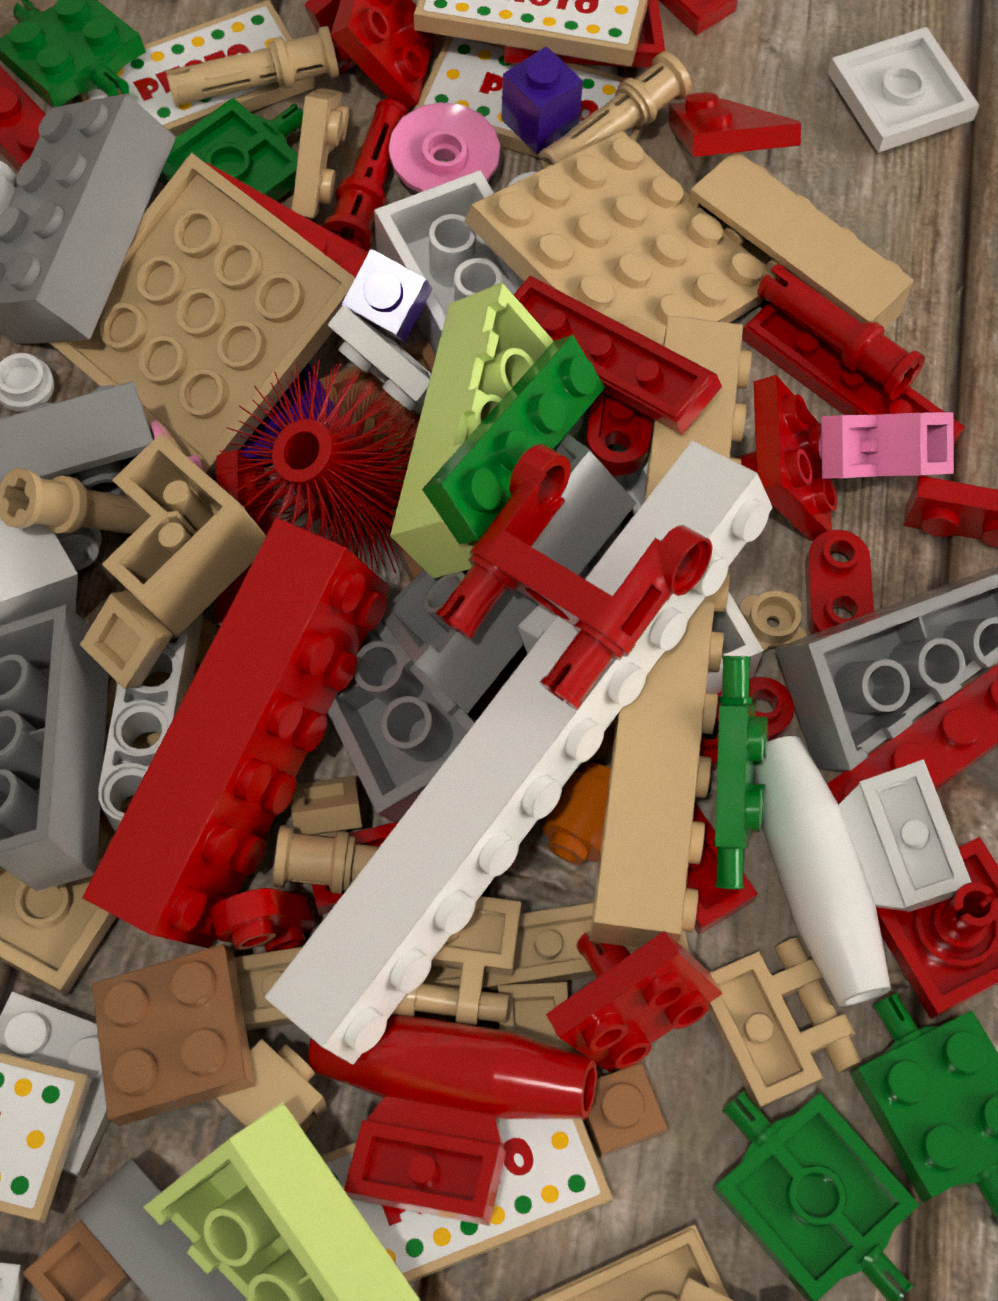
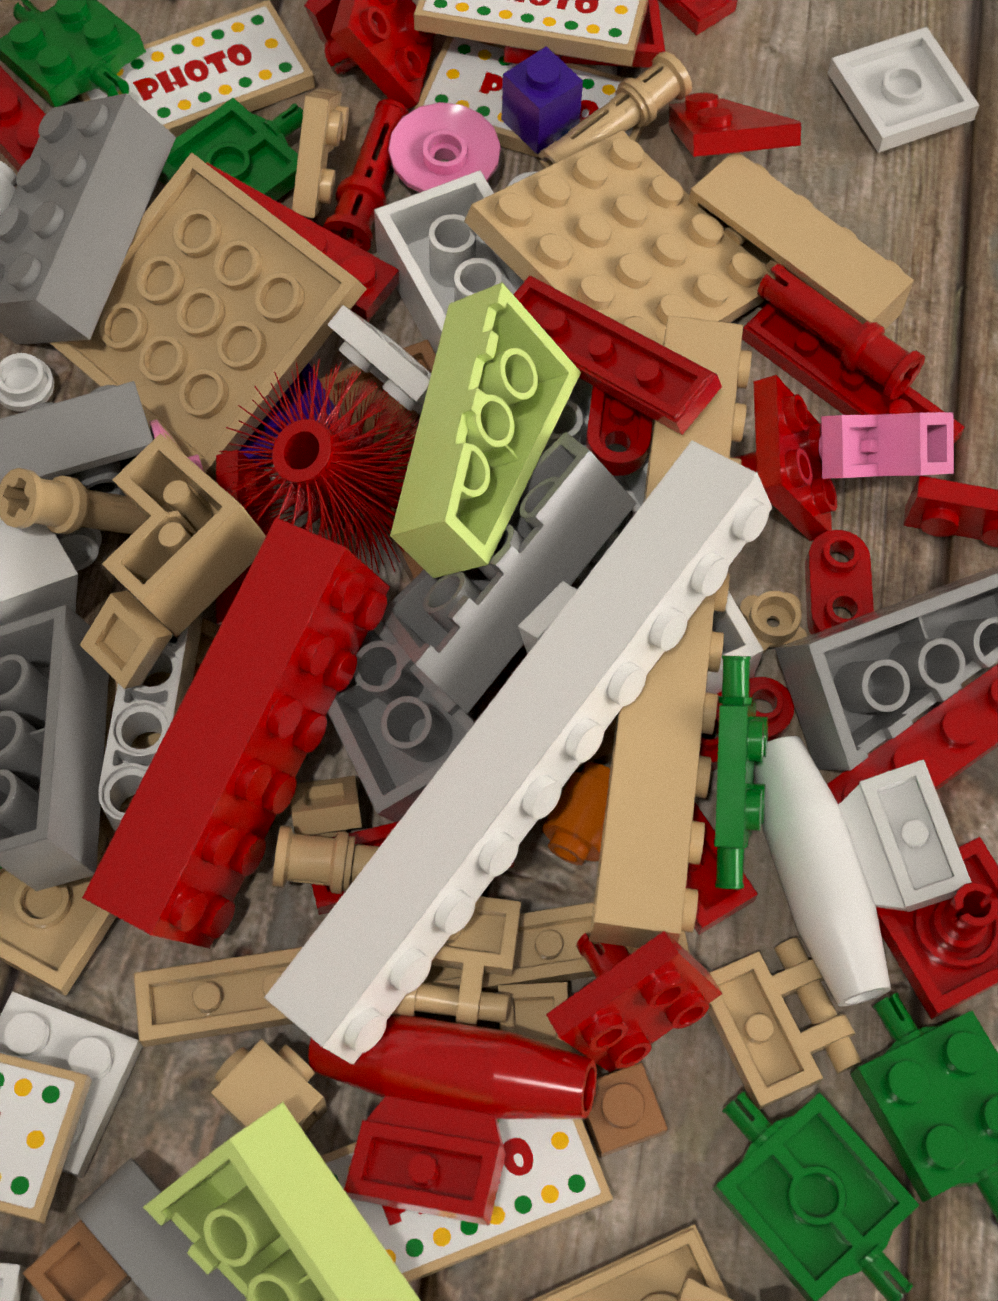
medium nougat plate [92,944,255,1126] -> none
tan pin [166,26,339,107] -> none
red plate [209,888,315,952] -> none
brick [341,249,433,343] -> none
green plate [422,334,605,545] -> none
red connector [435,444,713,710] -> none

